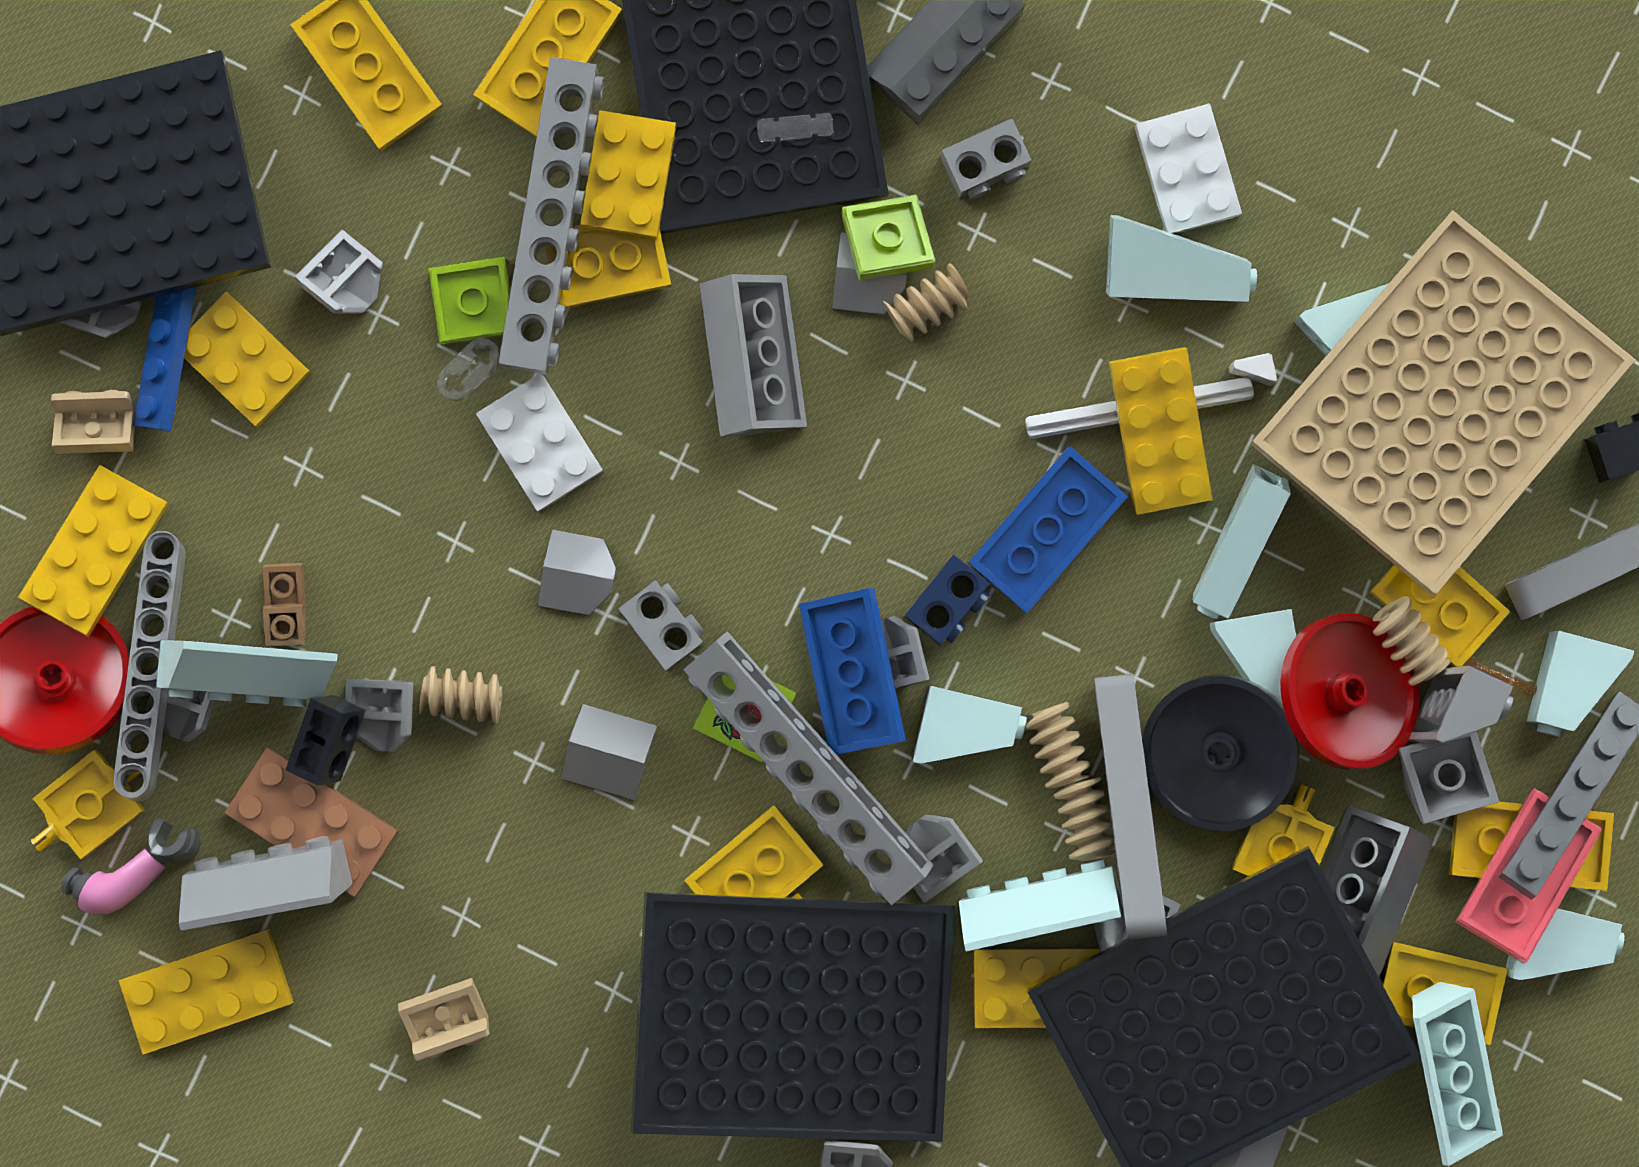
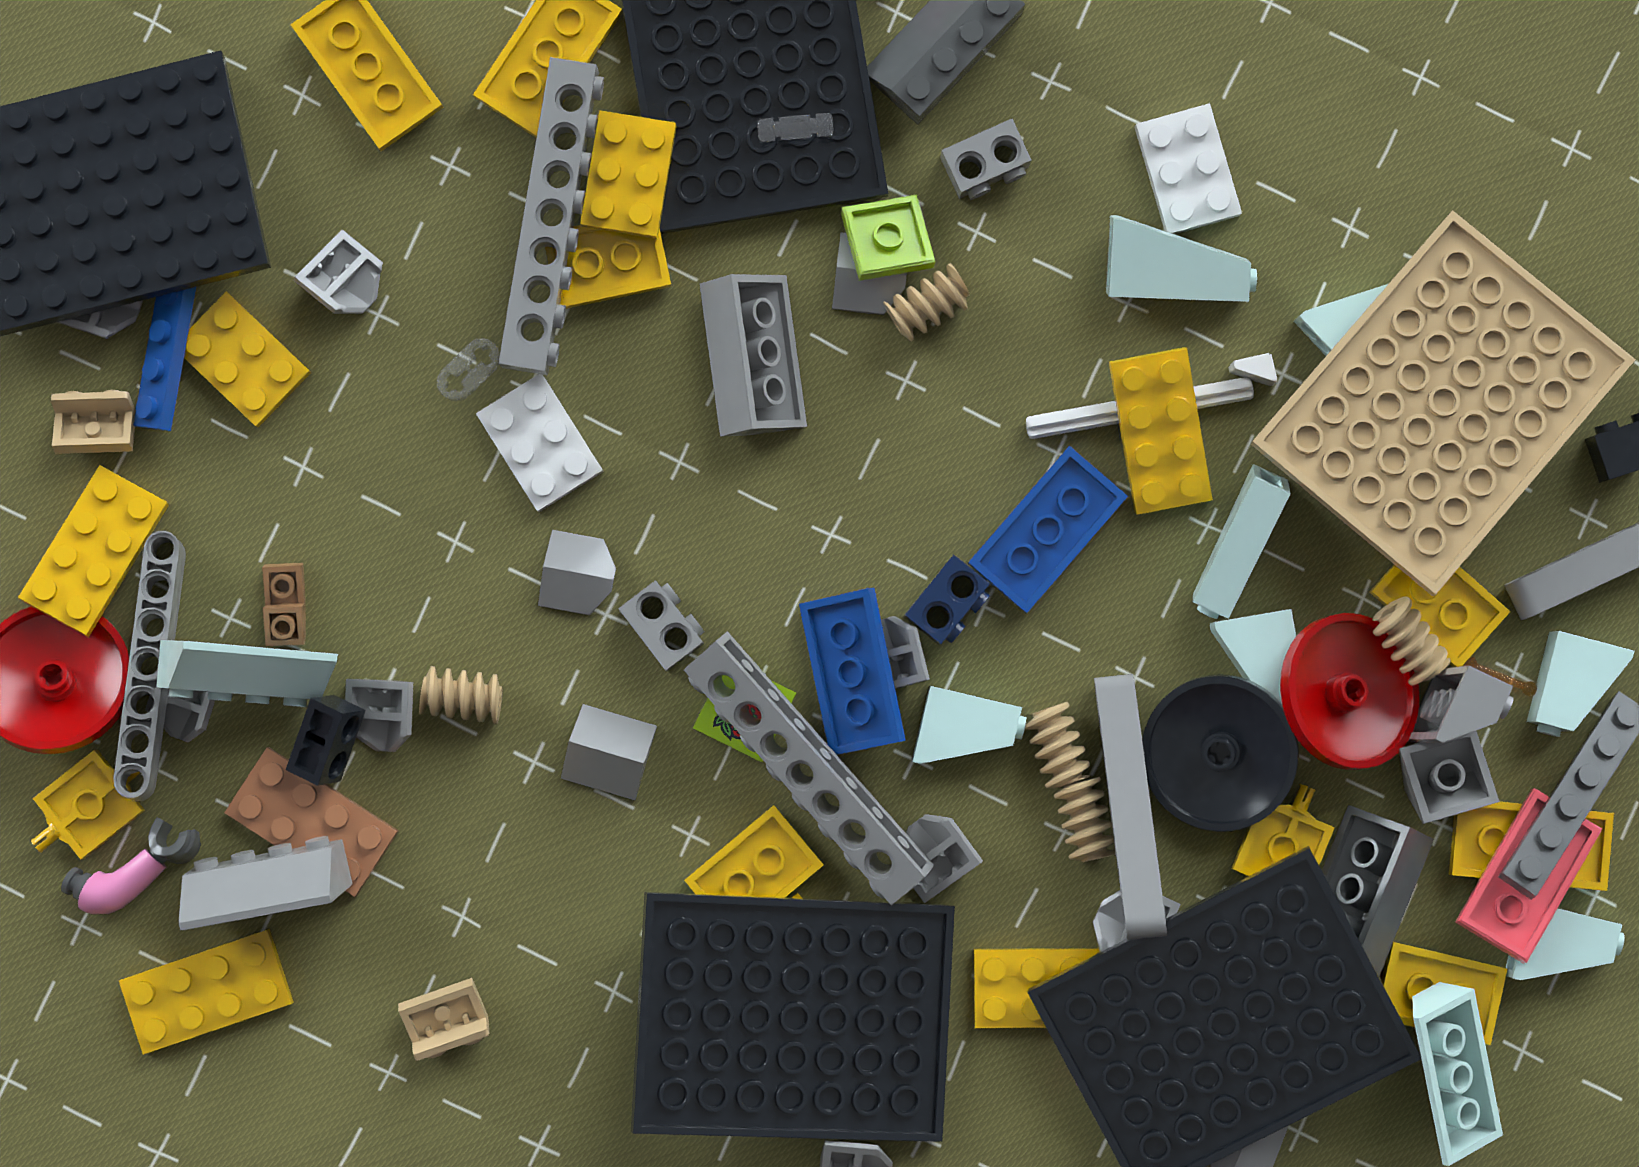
lime tile [428,257,511,346] -> none
light aqua slope [959,859,1123,951] -> none

